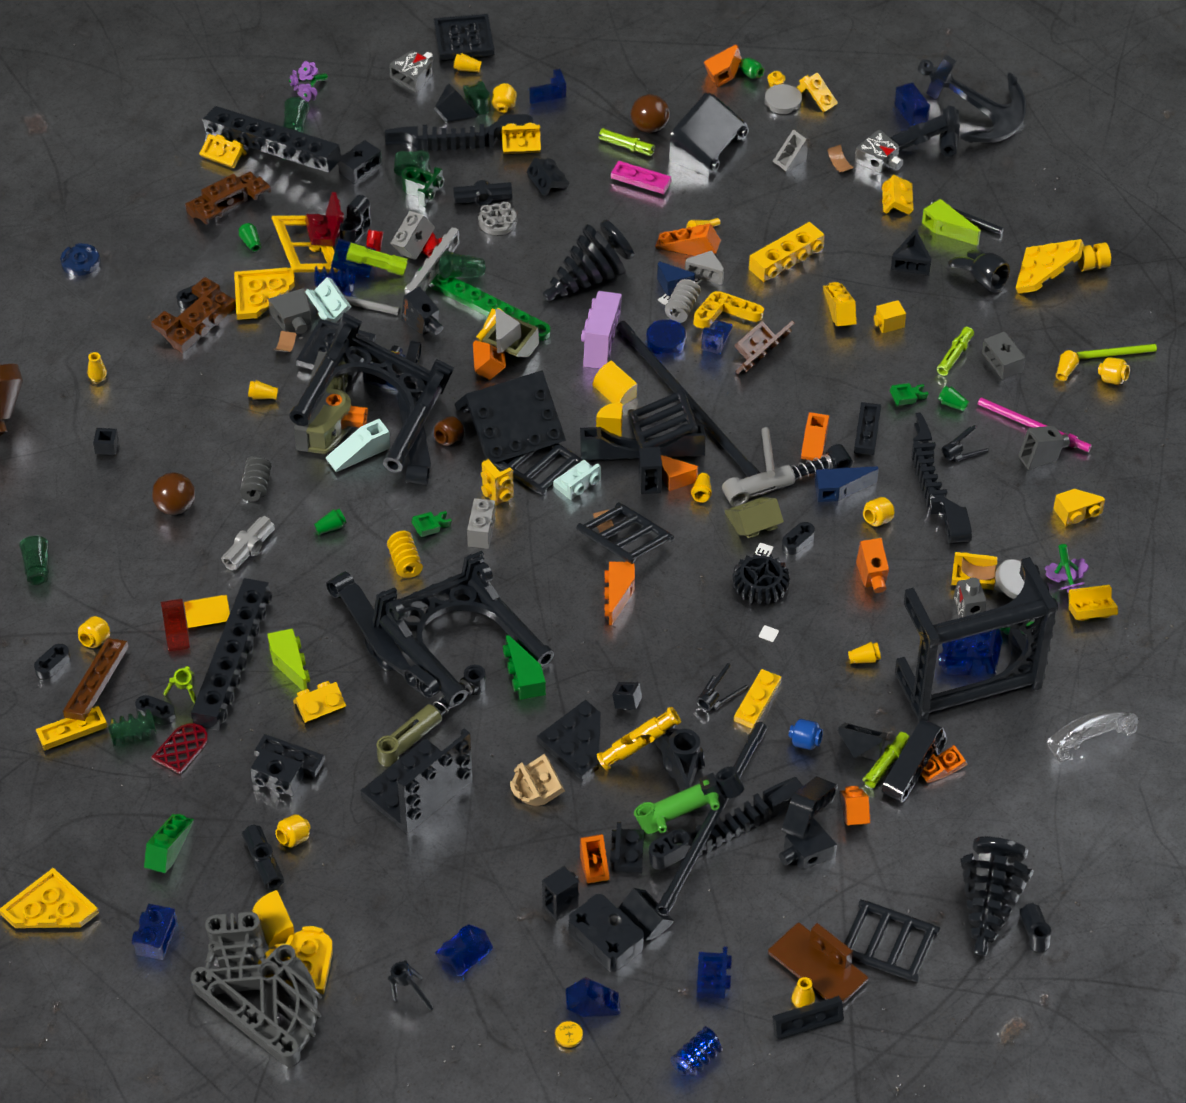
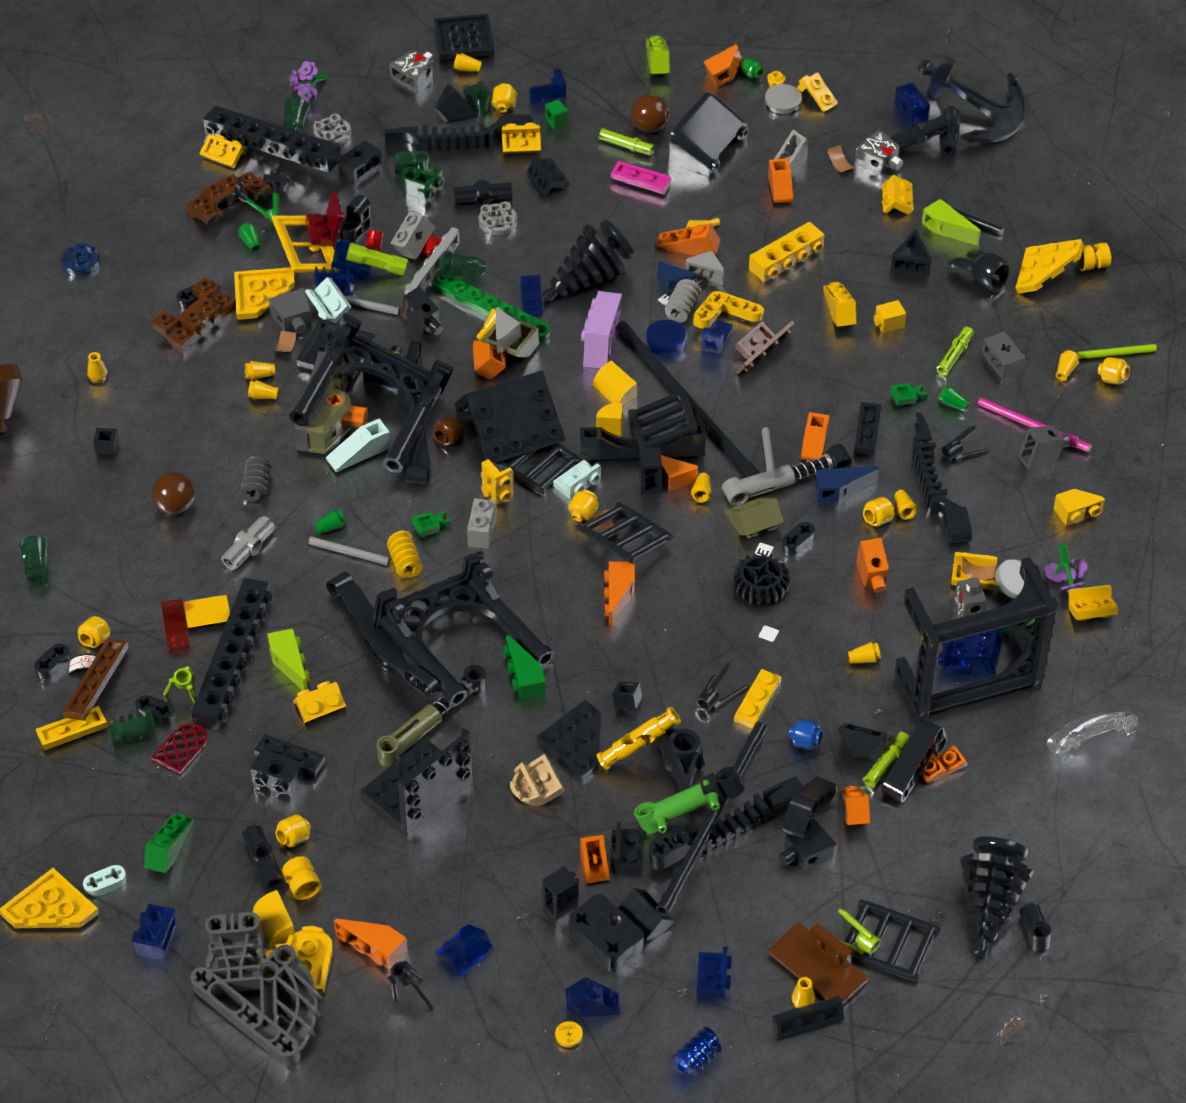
none -> white sticker [68,654,96,674]
none -> light aqua beam [83,865,127,898]
none -> black plant [227,170,290,229]
none -> yellow cone [245,361,275,381]
none -> yellow wheel [282,856,322,901]
none -> light grey bar [308,536,390,566]
none -> light grey tile [314,114,352,146]
none -> orange slope [334,918,407,969]
none -> clear blue bracket [520,275,543,315]
none -> green plate [545,100,569,129]
none -> yellow head [568,490,599,522]
none -> lime slope [646,36,670,74]
none -> orange slope [768,158,793,203]
none -> lime plant [838,909,880,956]
none -> yellow cone [894,490,917,520]

